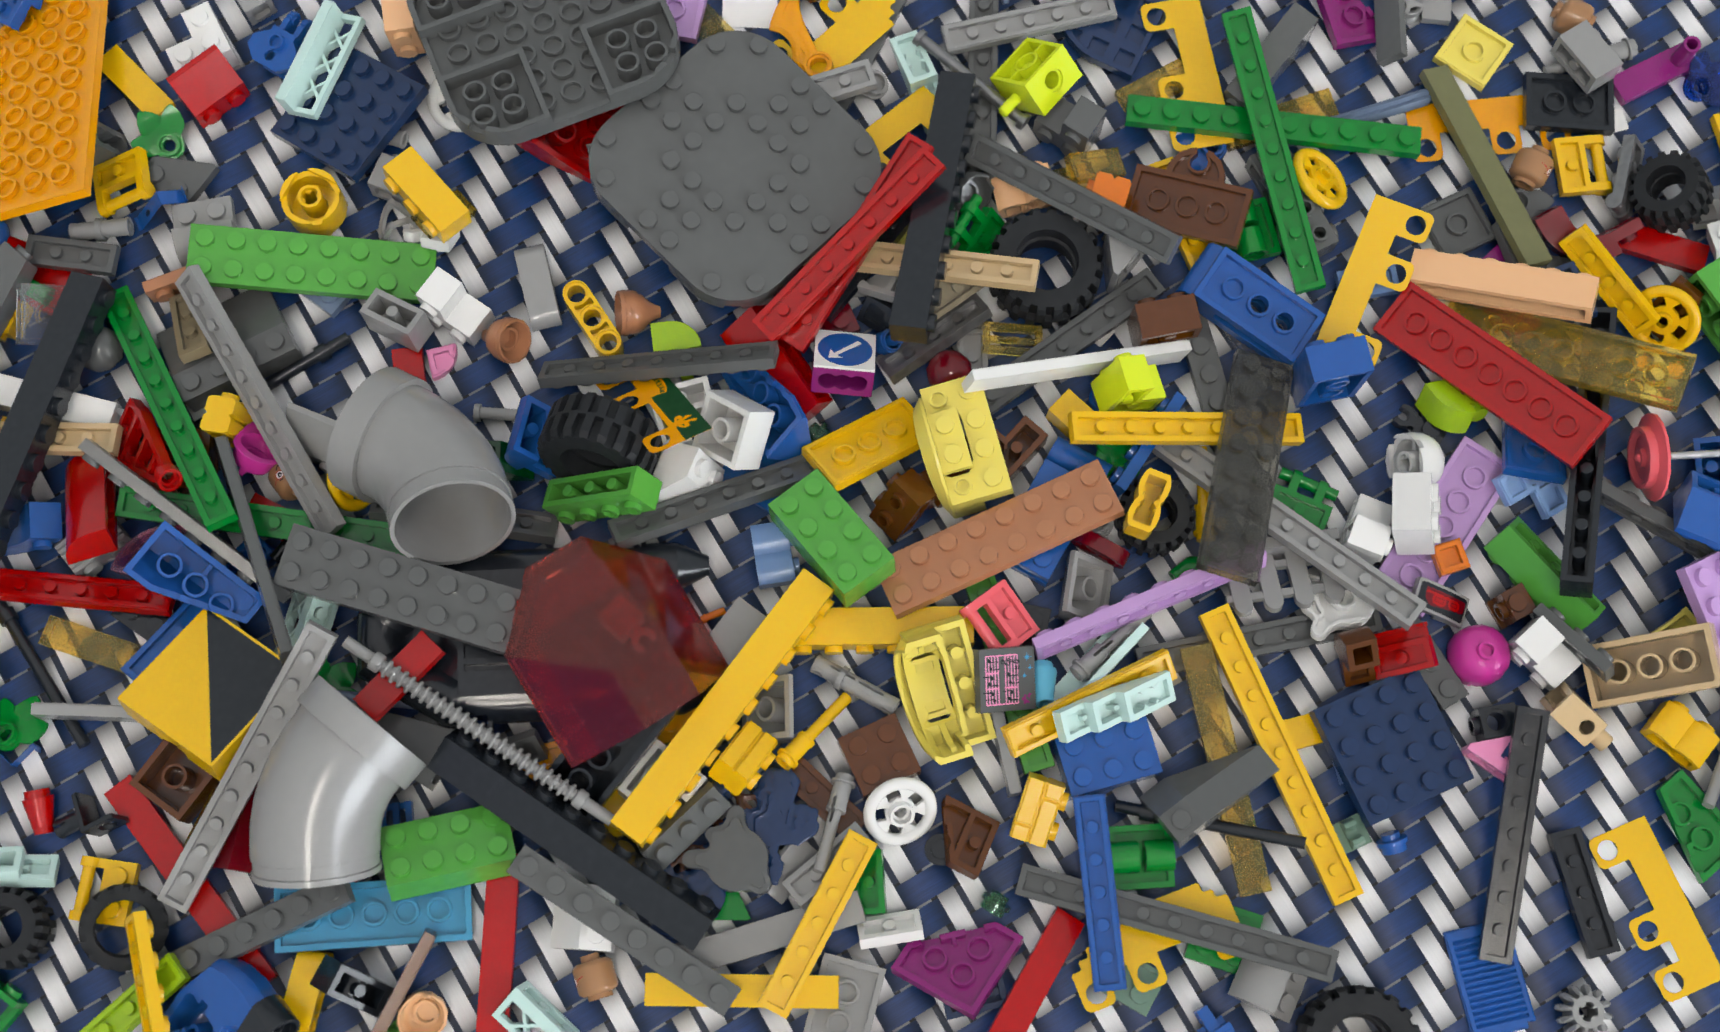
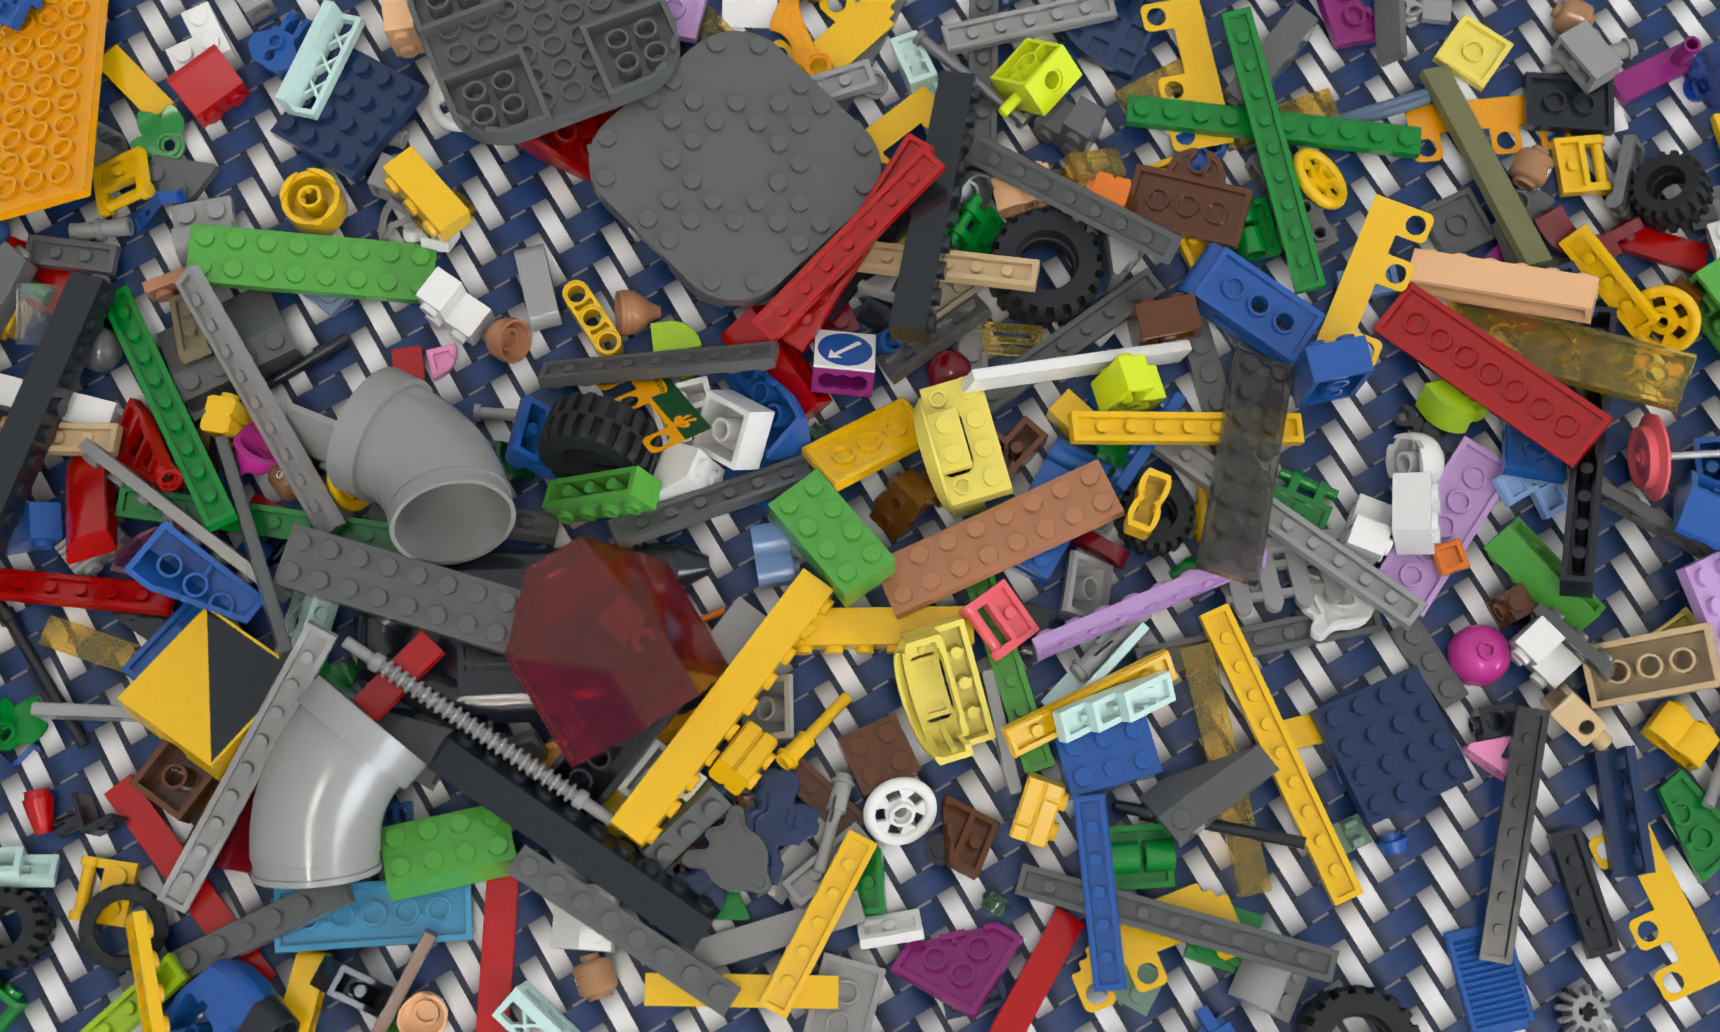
light grey brick [359,288,435,353] -> none
light grey pin [810,654,901,715] -> none
dark grey tile [973,645,1036,714] -> none
medium azure cone [1034,660,1057,708] -> none
reddish brown brick [1334,626,1380,687] -> none
red plate [1374,621,1439,680] -> none
slope [1412,576,1470,629] -> none
none -> dark blue fence [1590,745,1656,878]

